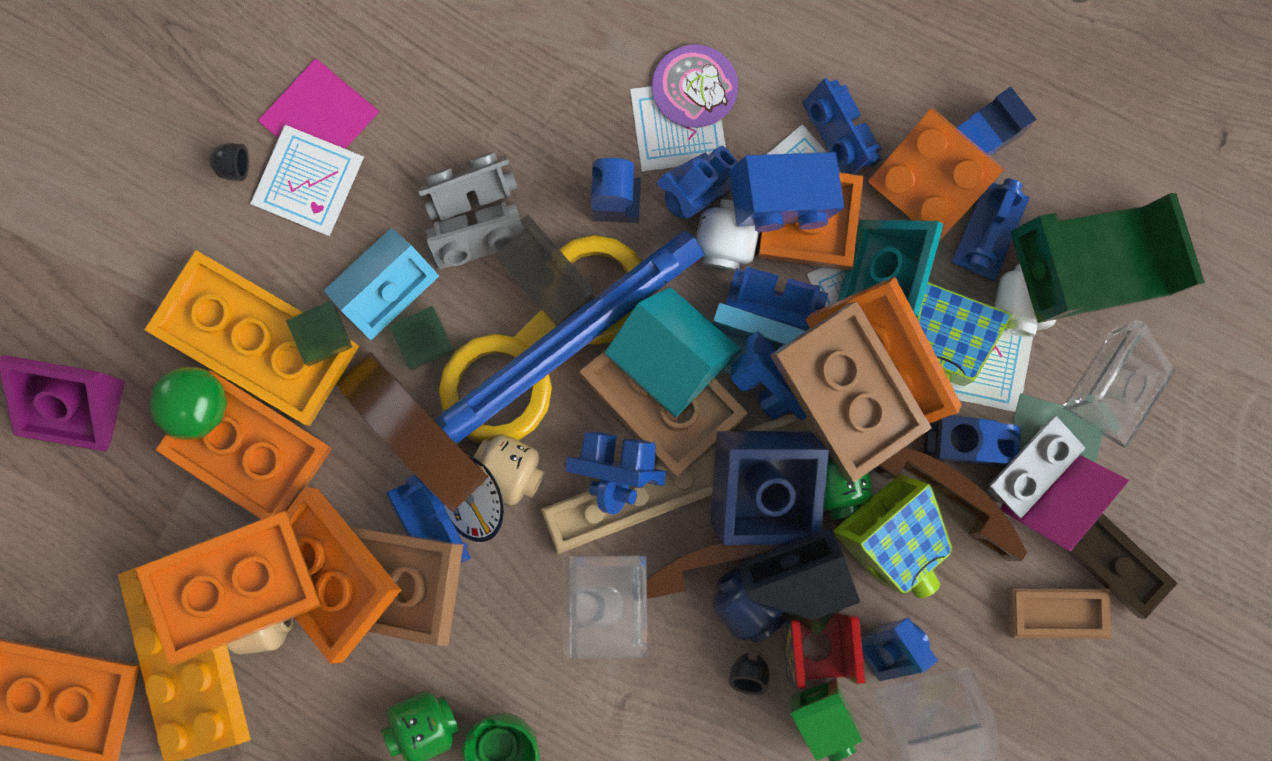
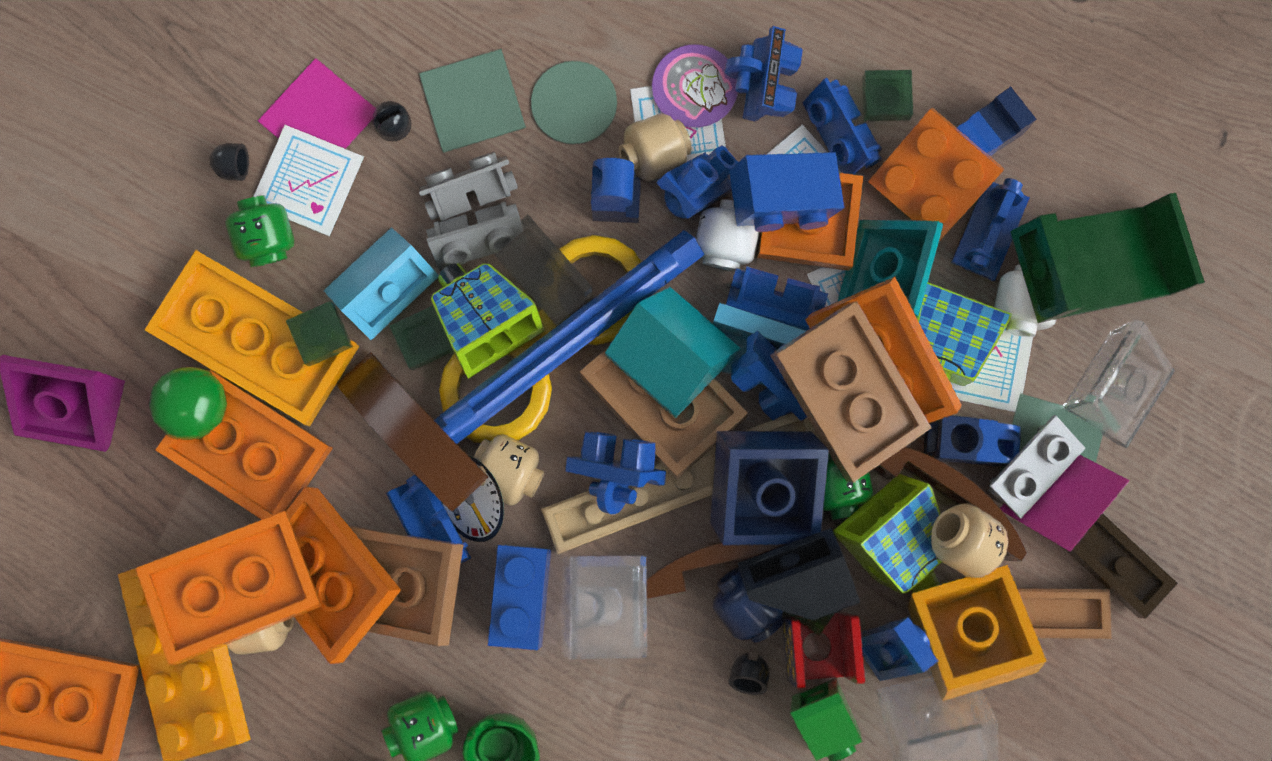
none -> green head [225,195,295,268]
none -> black hinge [373,101,412,141]
none -> sand green sticker [419,49,526,153]
none -> torso [431,263,545,379]
none -> blue brick [488,545,551,650]
none -> sand green sticker [531,61,617,144]
none -> tan head [619,113,692,182]
none -> blue hips [724,26,803,122]
none -> clear green plate [862,70,913,121]
none -> light orange brick [908,565,1047,701]
none -> tan head [931,504,1008,578]

